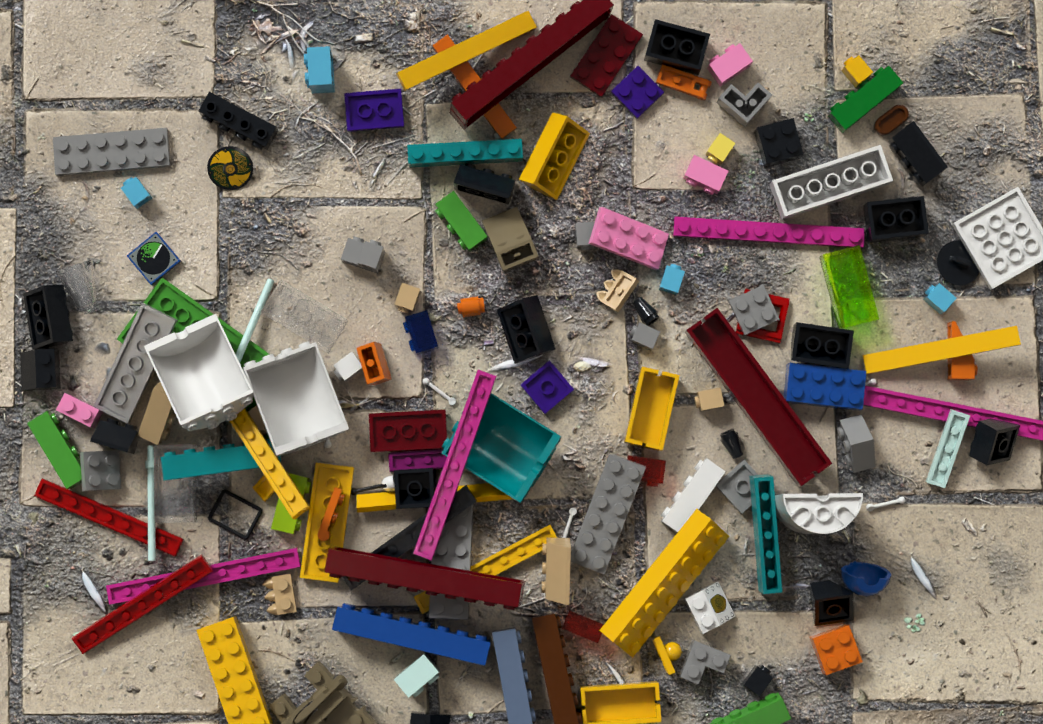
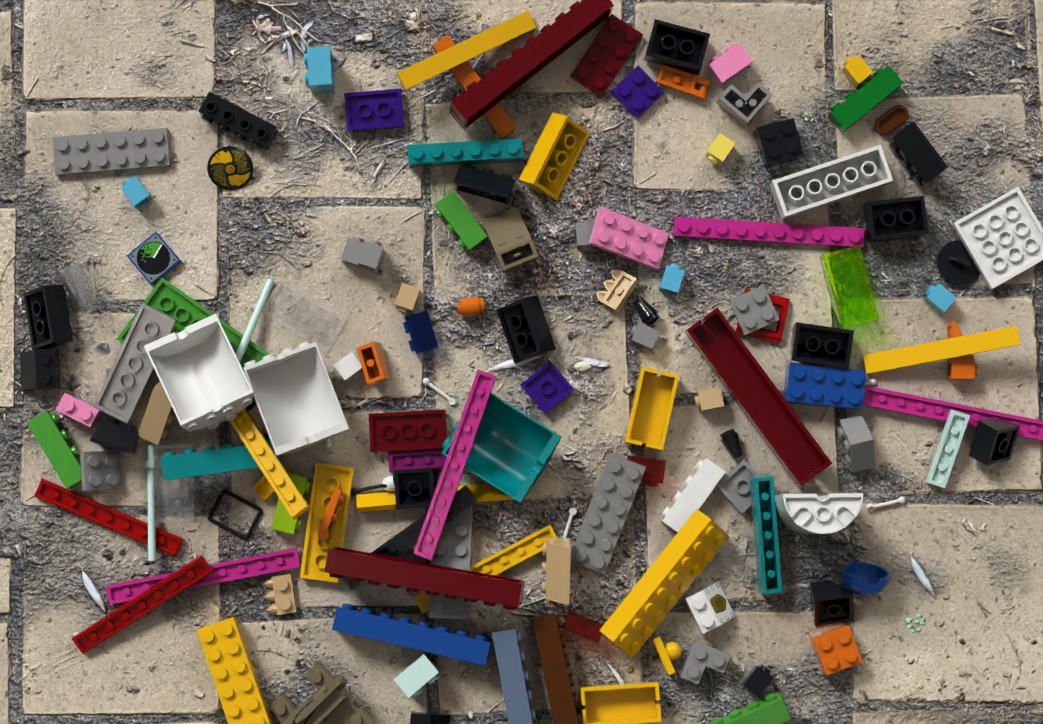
bright pink brick [683,155,728,195] -> none

